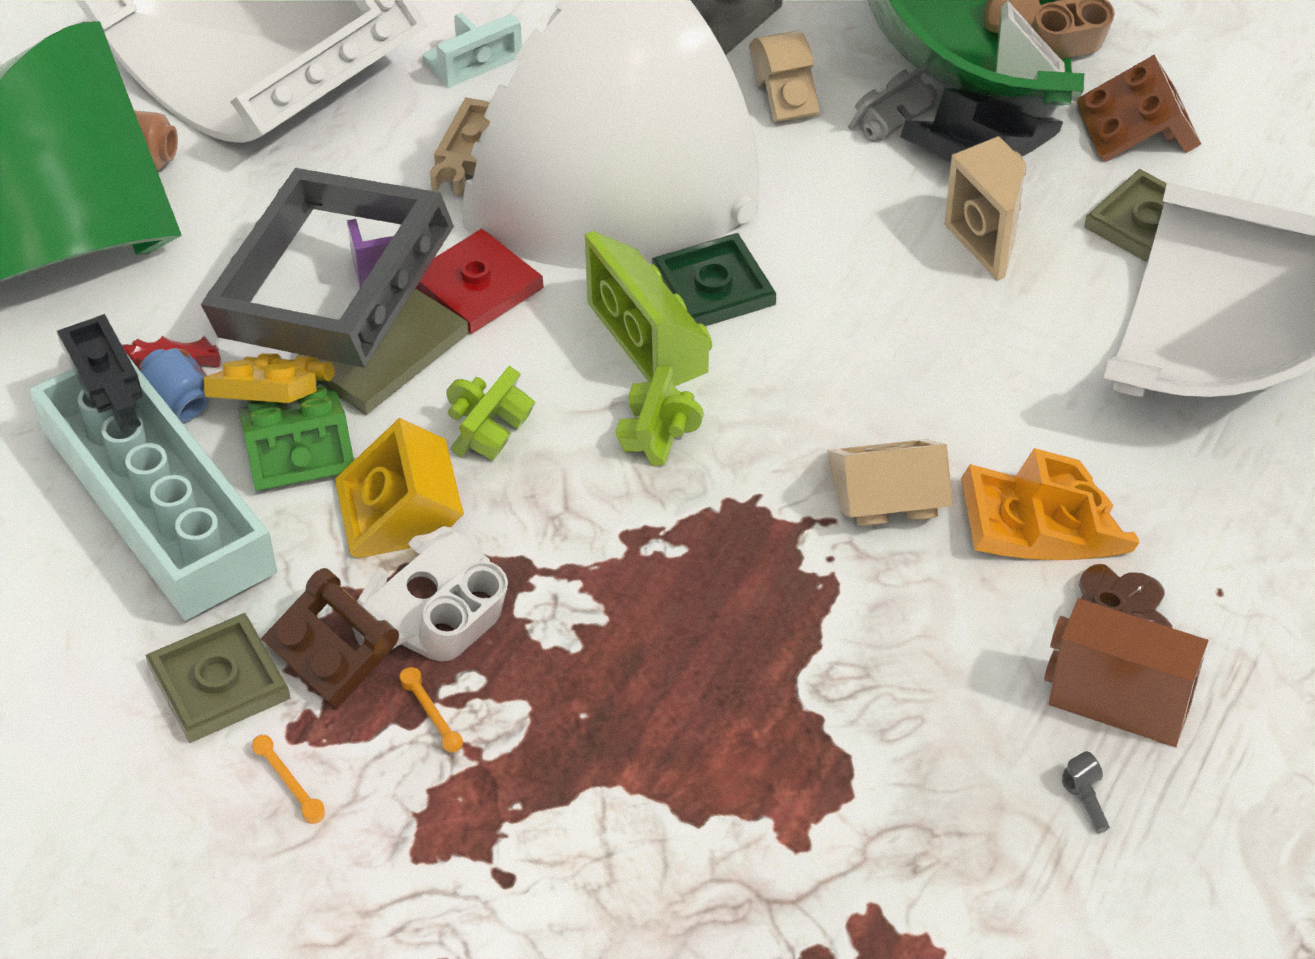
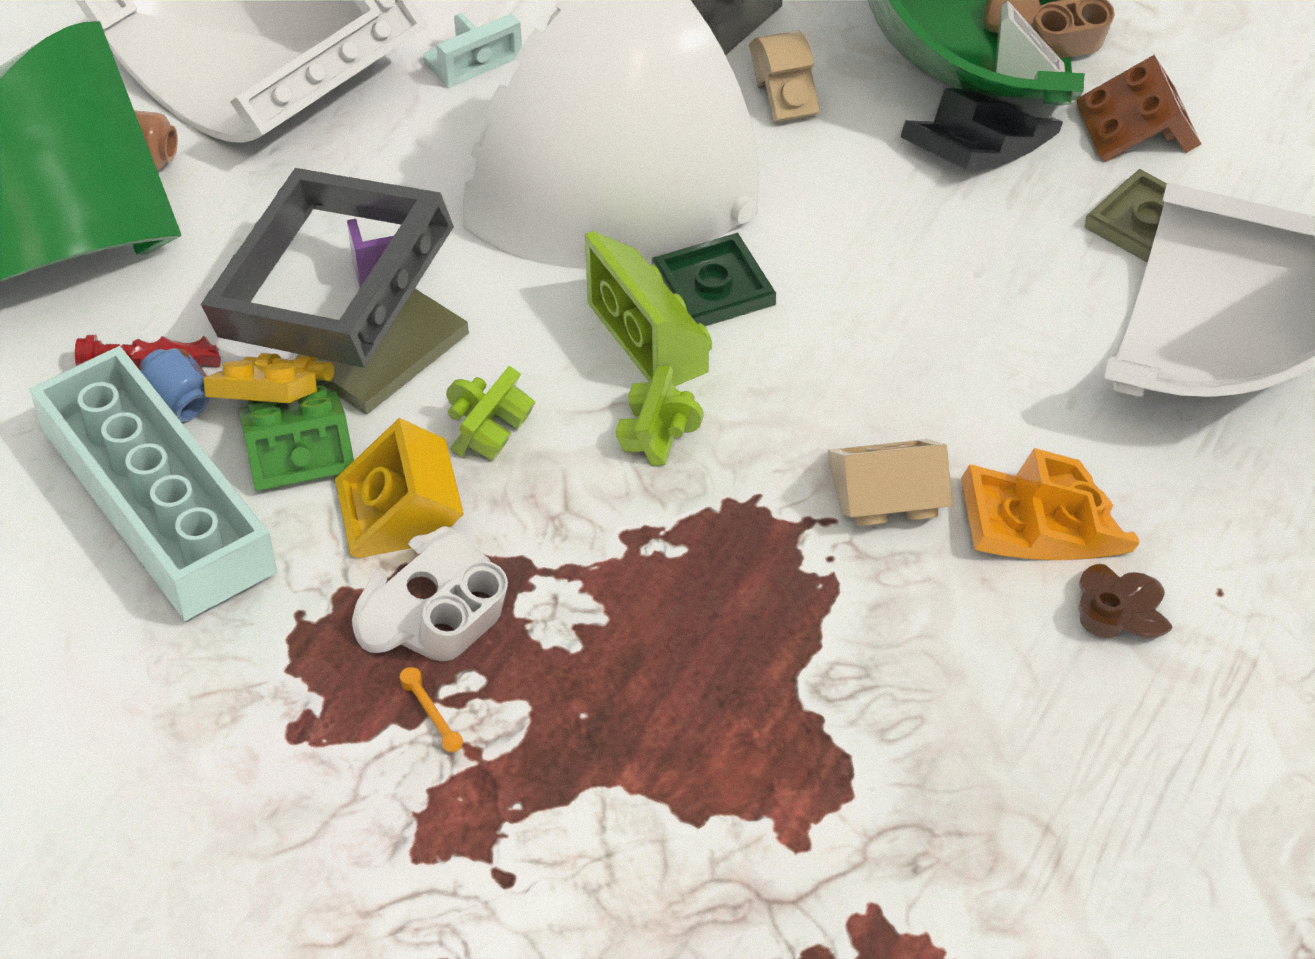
black hinge [57,314,143,433] -> none
olive tile [145,613,291,743] -> none
light orange hinge [252,734,325,824] -> none
reddish brown plate [261,568,399,709] -> none
red plate [416,228,544,334] -> none
tan plate [430,97,490,196] -> none
light grey hinge [848,64,938,140] -> none
tan slope [944,136,1026,281] -> none
dark orange brick [1044,598,1209,747] -> none
dark grey hand [1062,751,1110,833] -> none

